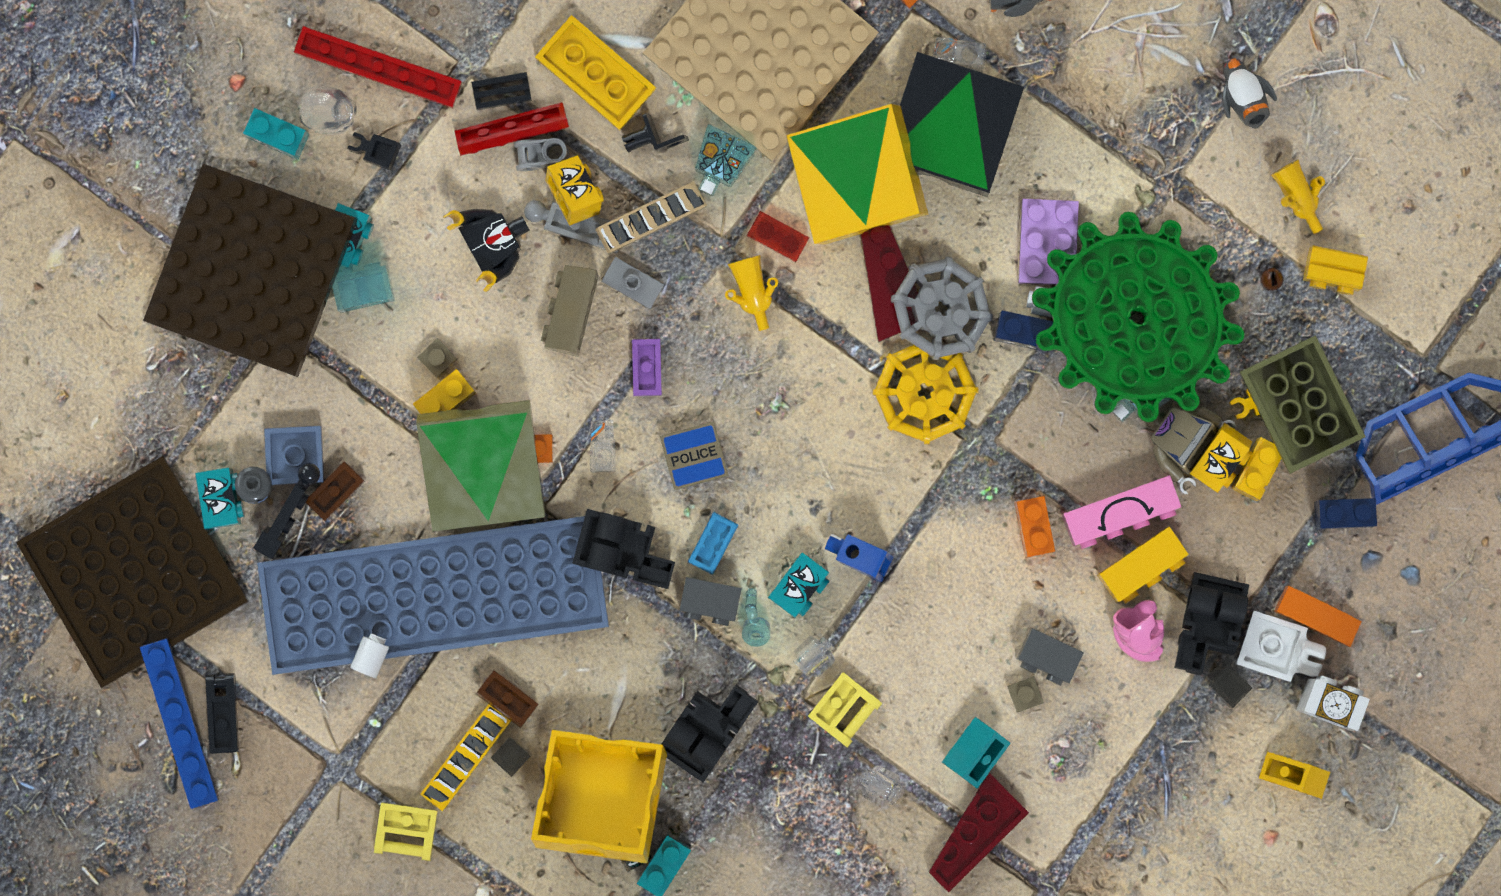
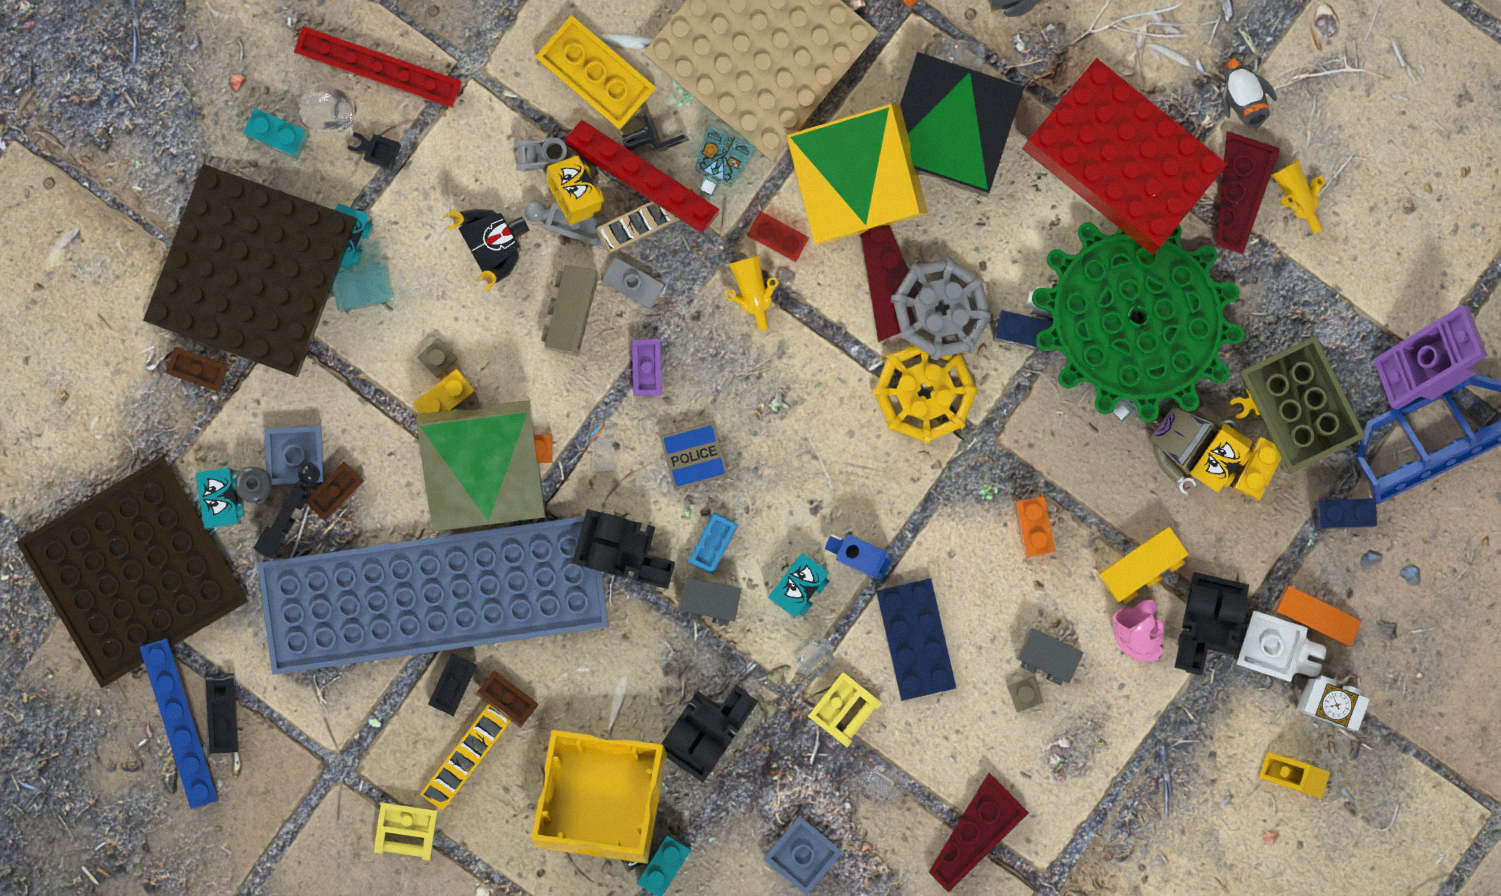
white brick [350,633,389,678] -> none
red plate [454,102,569,156] -> none
black tile [471,72,532,111] -> none
clear smoke brick [491,736,533,777] -> none
clear light blue plate [742,588,771,647] -> none
teal brick [942,717,1011,788] -> none
lavender plate [1018,199,1079,285] -> none
bright pink brick [1062,475,1181,549] -> none
clear smoke brick [1206,664,1252,708] -> none
reddish brown hinge [1260,268,1284,291] -> none
yellow brick [1303,245,1368,295] -> none
none -> reddish brown plate [165,347,229,392]
none -> black plate [428,653,478,716]
none -> red plate [565,119,720,234]
none -> sand blue plate [763,815,843,896]
none -> dark blue plate [876,578,957,701]
none -> red brick [1022,58,1227,255]
none -> dark red wing [1216,131,1280,255]
none -> medium lavender brick [1374,305,1488,410]

